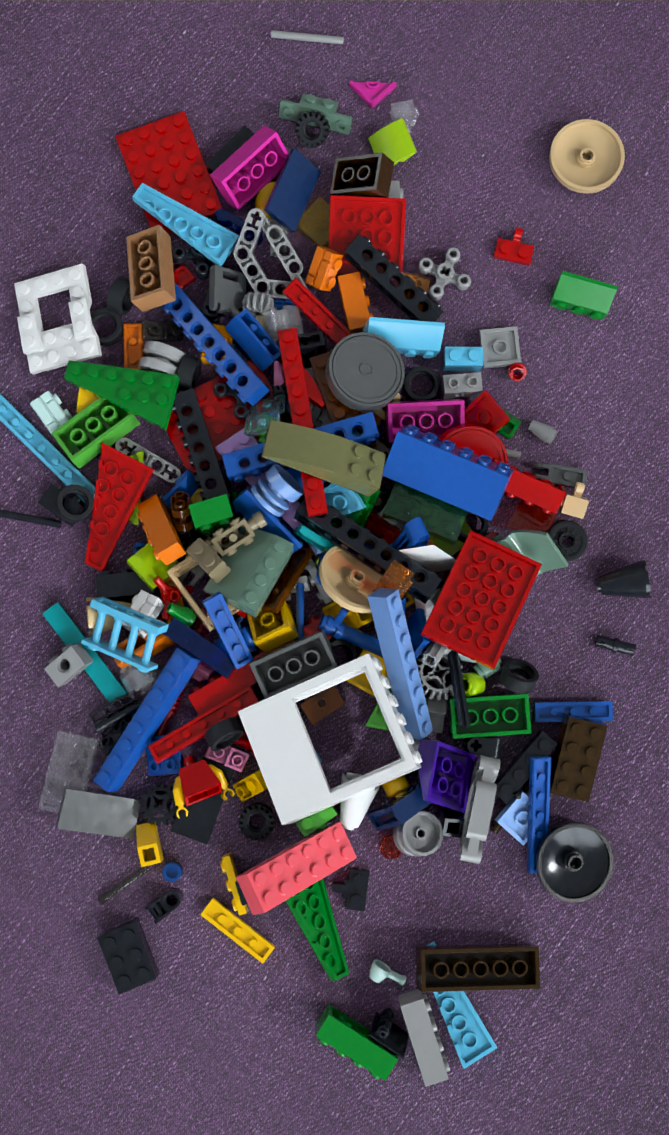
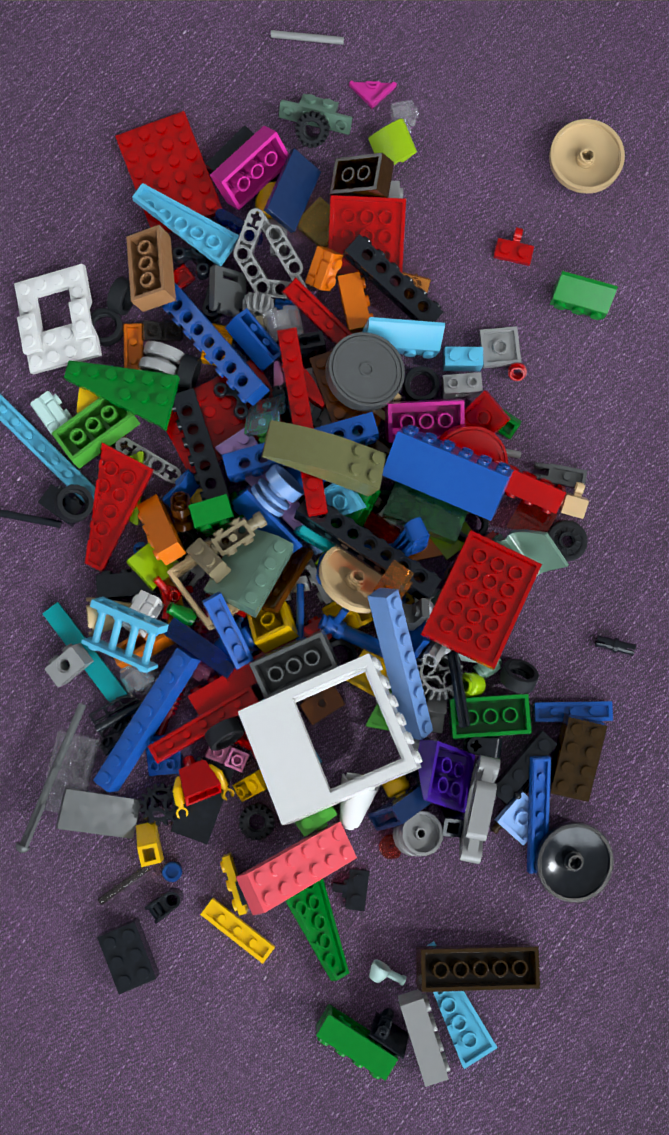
white sticker [399,545,456,572] -> none
light grey gear [418,247,471,301] -> none
light grey cone [528,420,558,444] -> none
black cone [596,560,651,598] -> none
none -> dark grey bar [15,703,86,853]
none -> dark grey slope [402,598,430,631]

